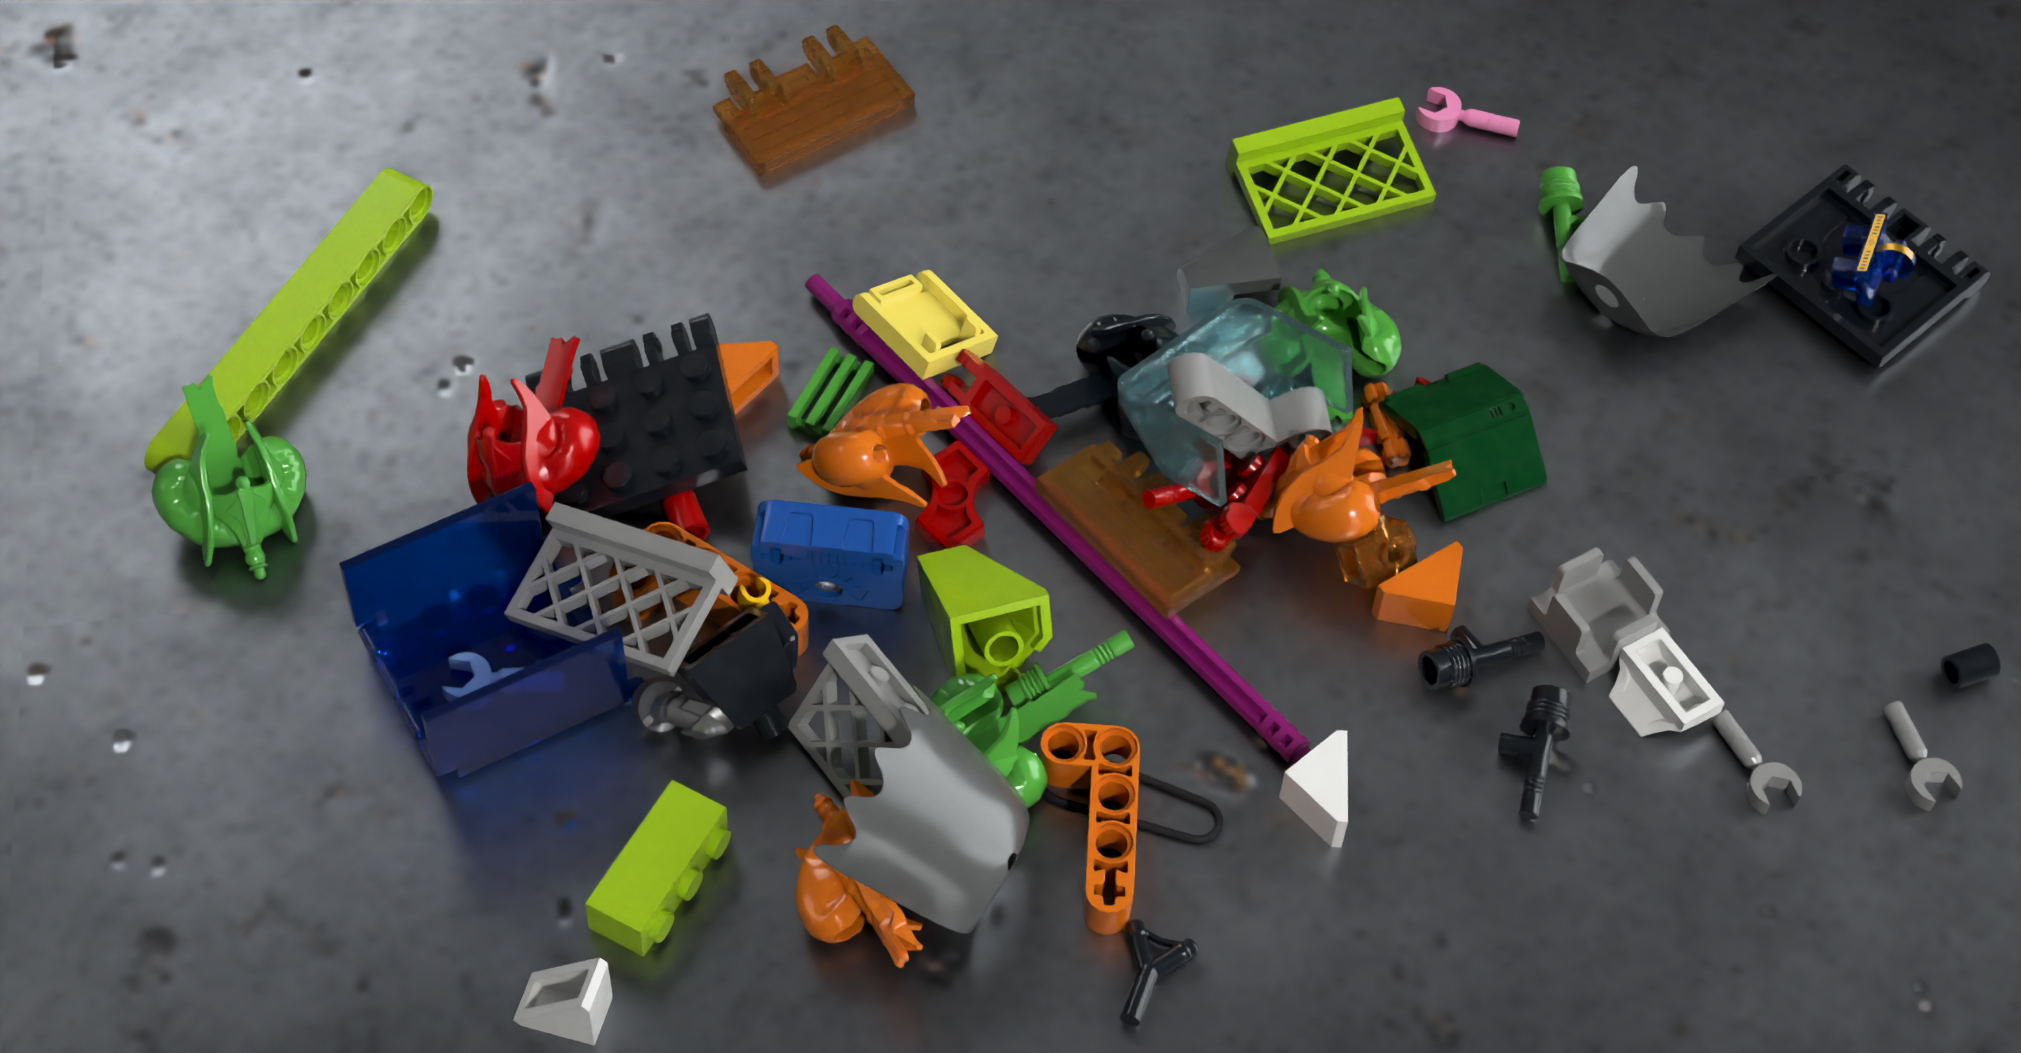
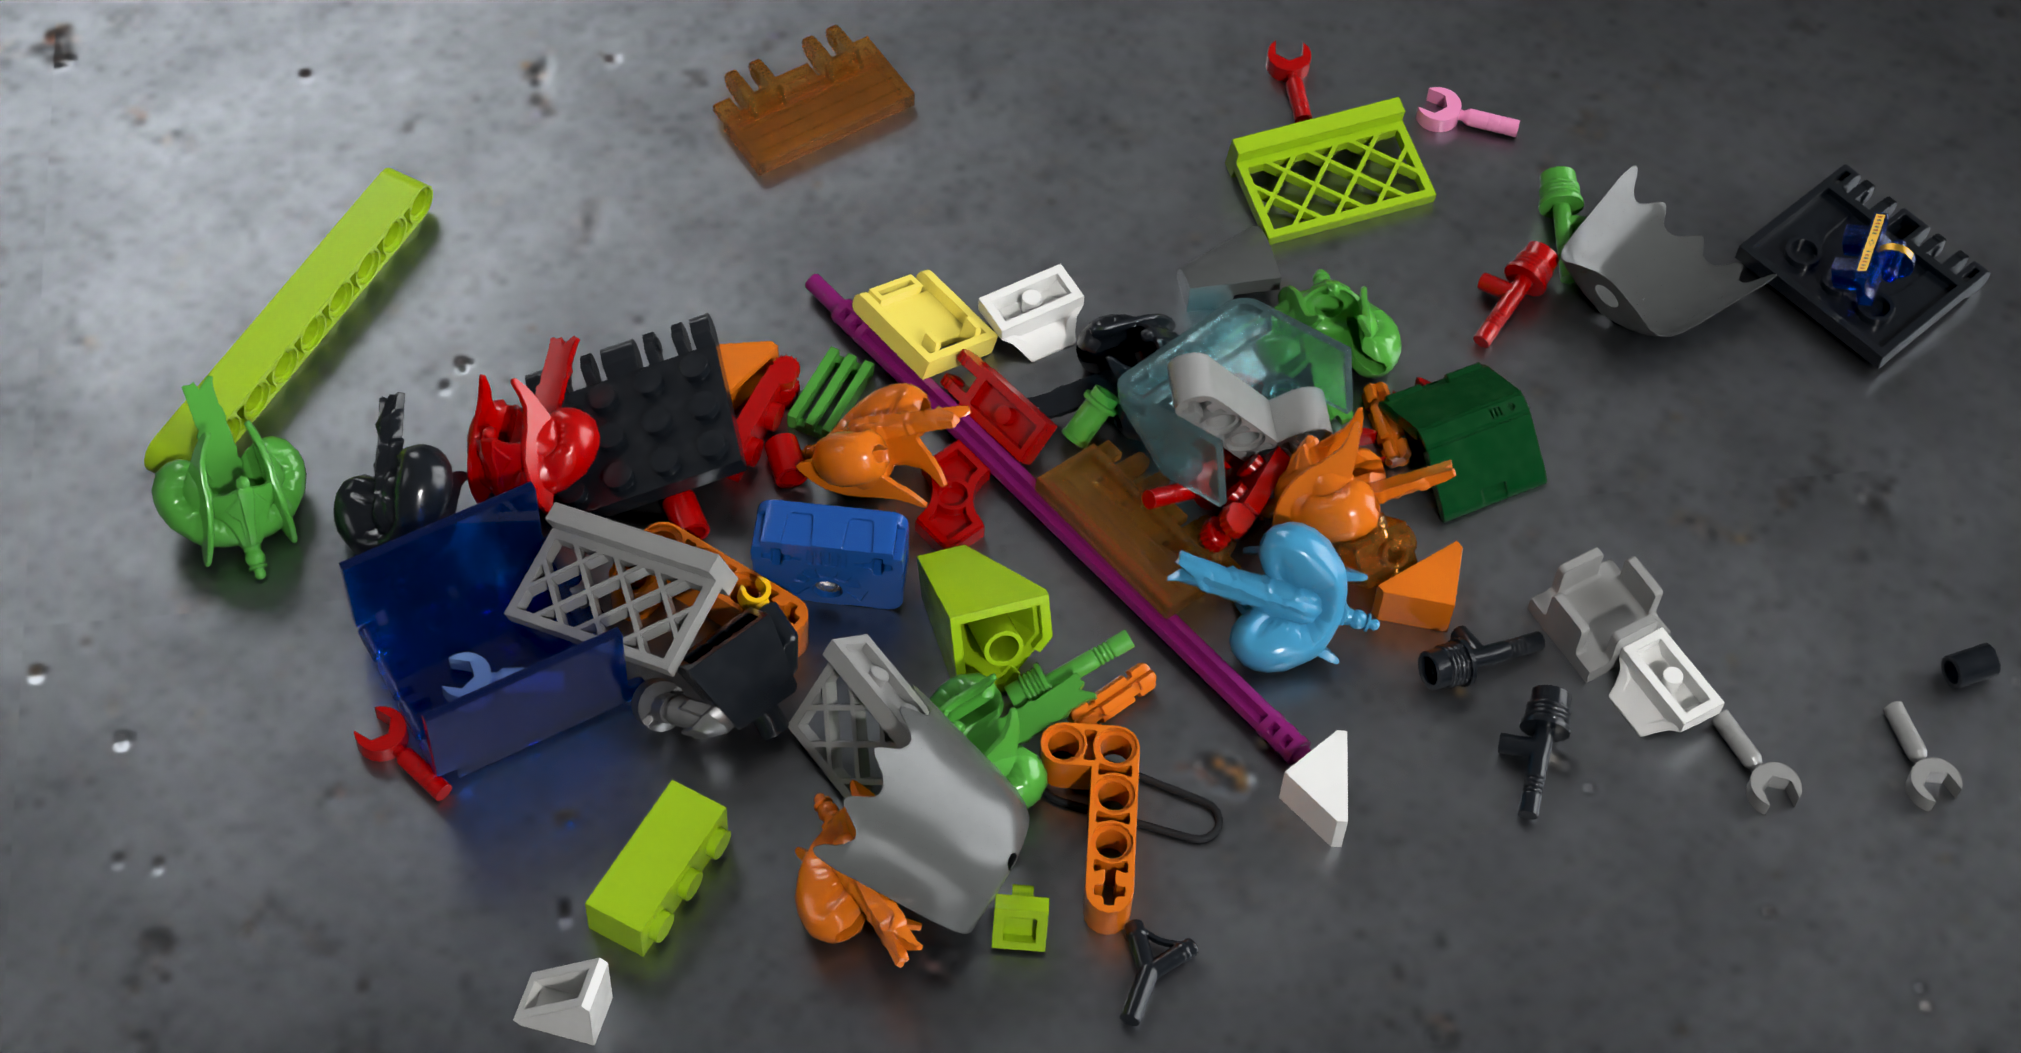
none -> black hair [333,392,468,594]
none -> red piece [354,706,452,801]
none -> red hinge [726,354,800,483]
none -> red hinge [764,433,808,489]
none -> white slope [978,263,1084,362]
none -> lime tile [991,884,1050,952]
none -> bright green pin [1061,384,1119,449]
none -> orange axle [1067,662,1157,724]
none -> dark azure hair [1167,522,1380,673]
none -> red piece [1266,41,1313,123]
none -> red piece [1473,241,1559,348]

